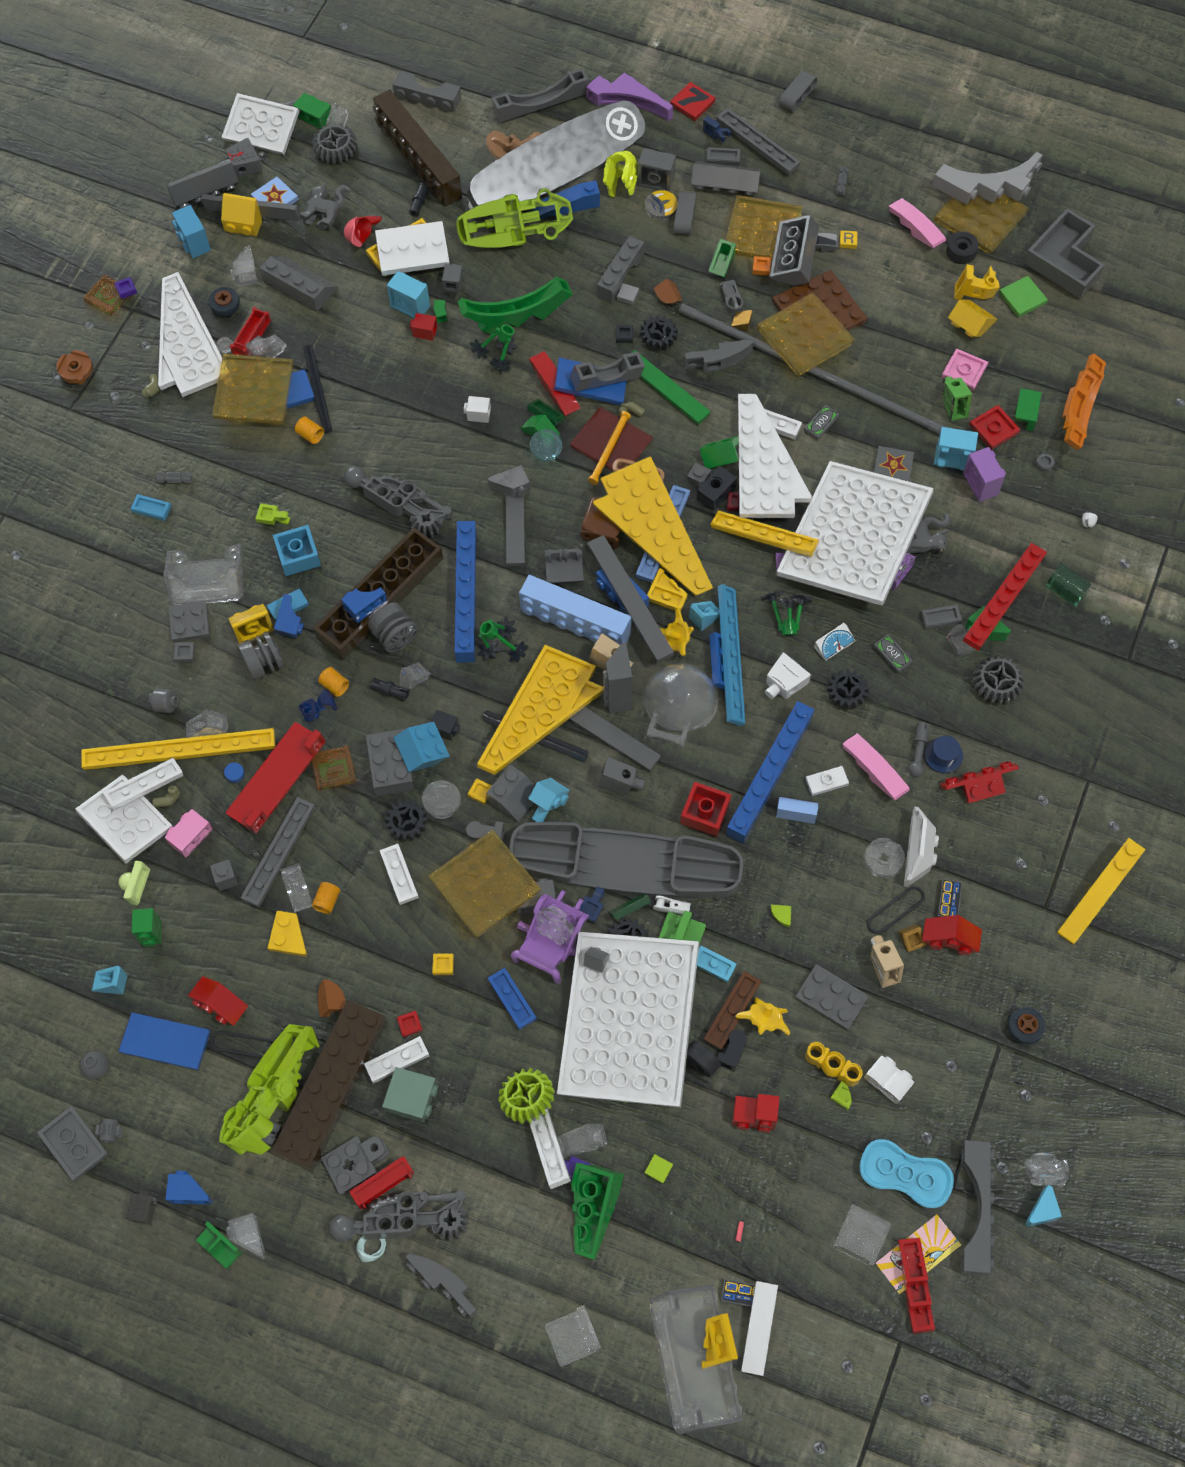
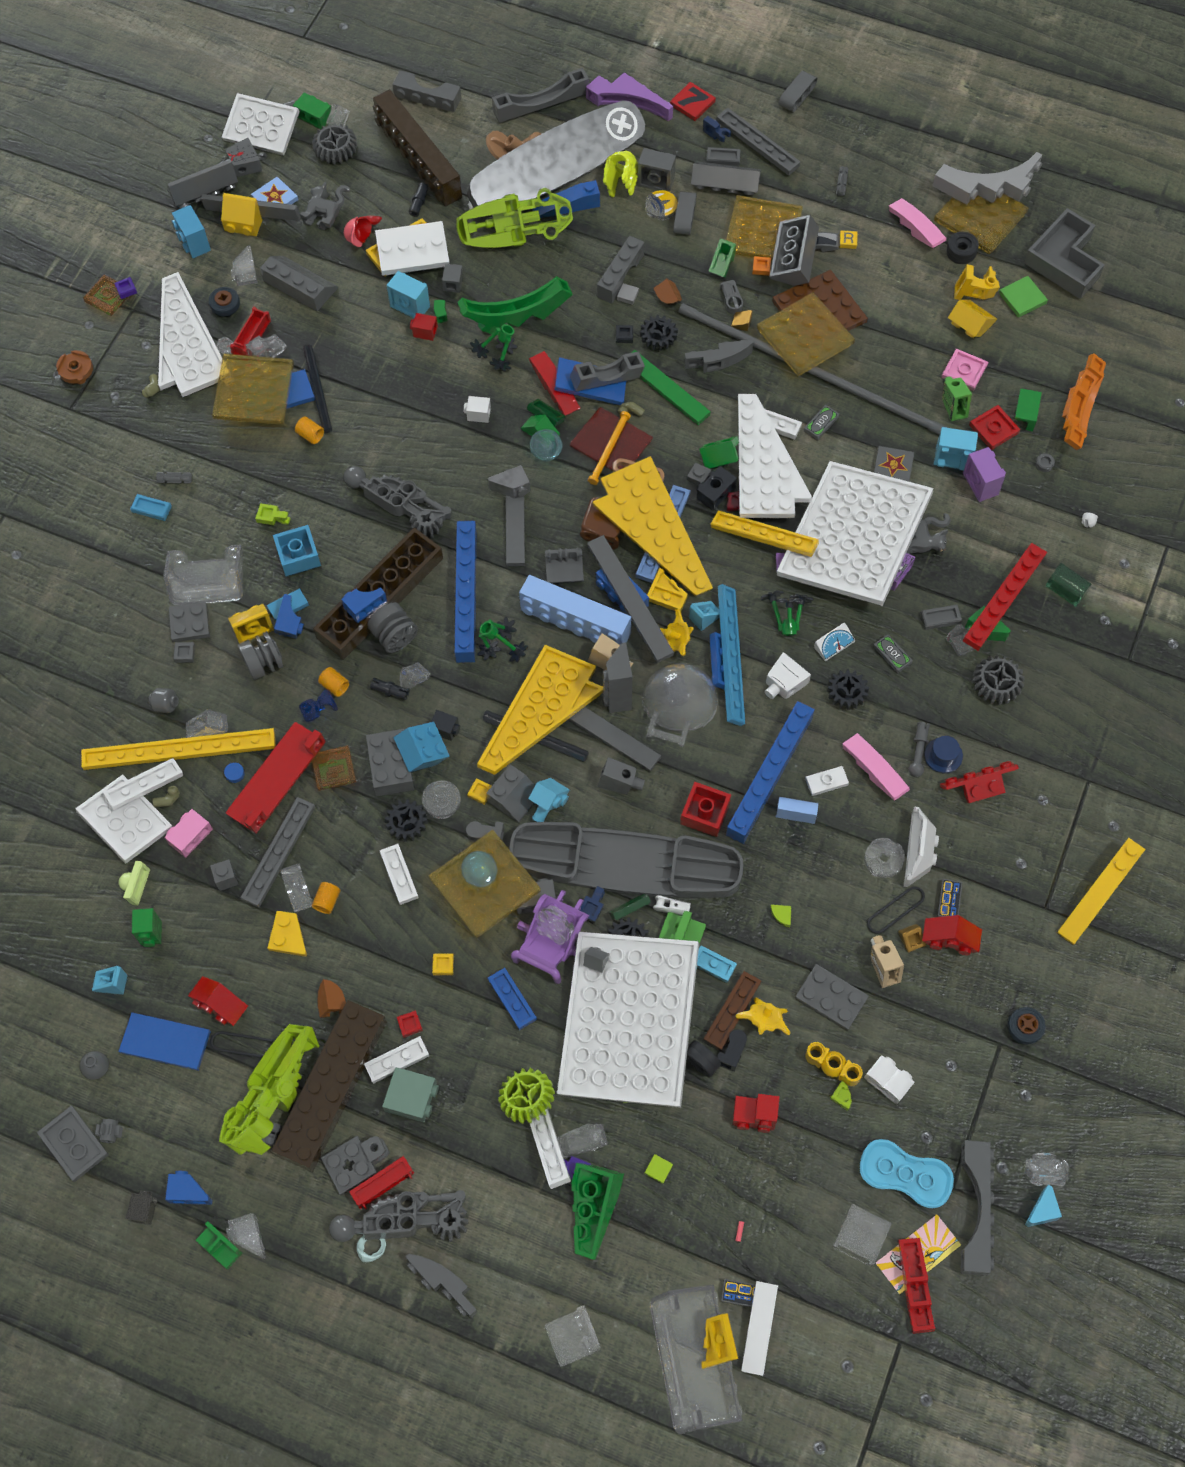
none -> clear light blue piece [461,851,497,887]

